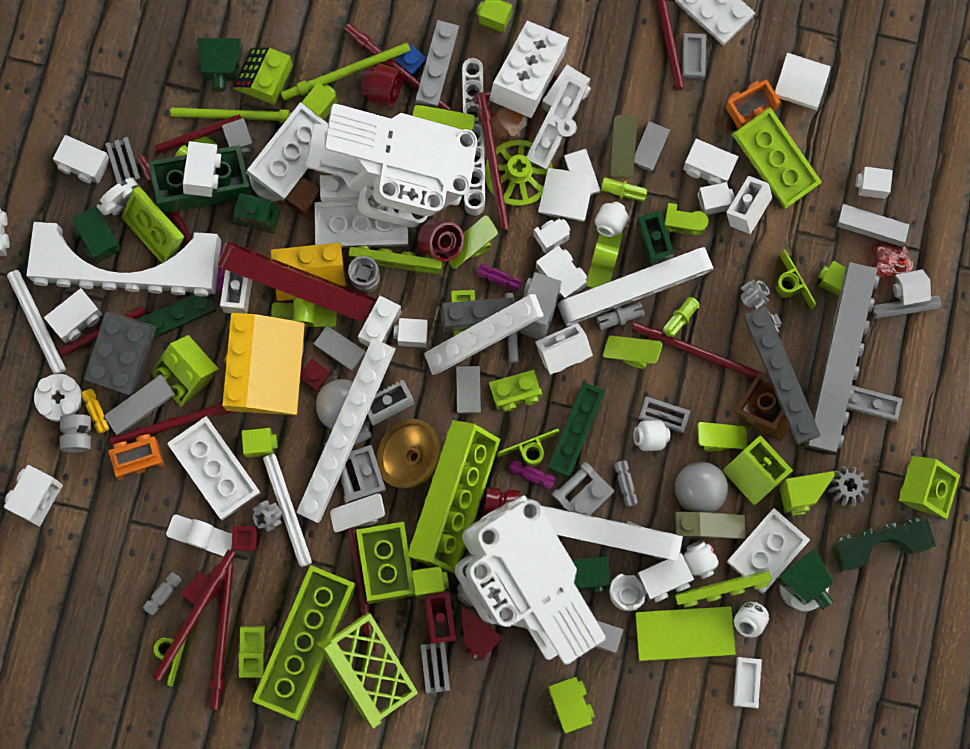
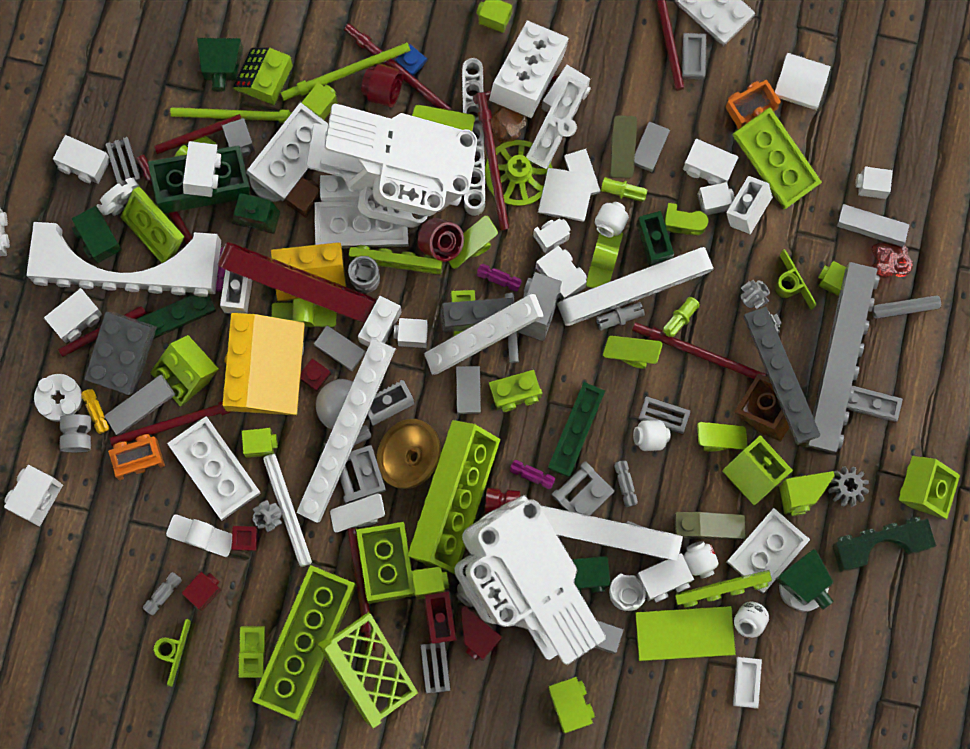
white axle [7,270,66,374] -> none
dark red bar [152,549,236,681] -> none
dark red bar [209,564,234,710] -> none
light grey plate [415,20,459,108] -> none
lime piece [497,429,559,467] -> none
white brick [535,323,593,375] -> none
light grey piece [675,462,728,513] -> none
white brick [893,270,931,305] -> none

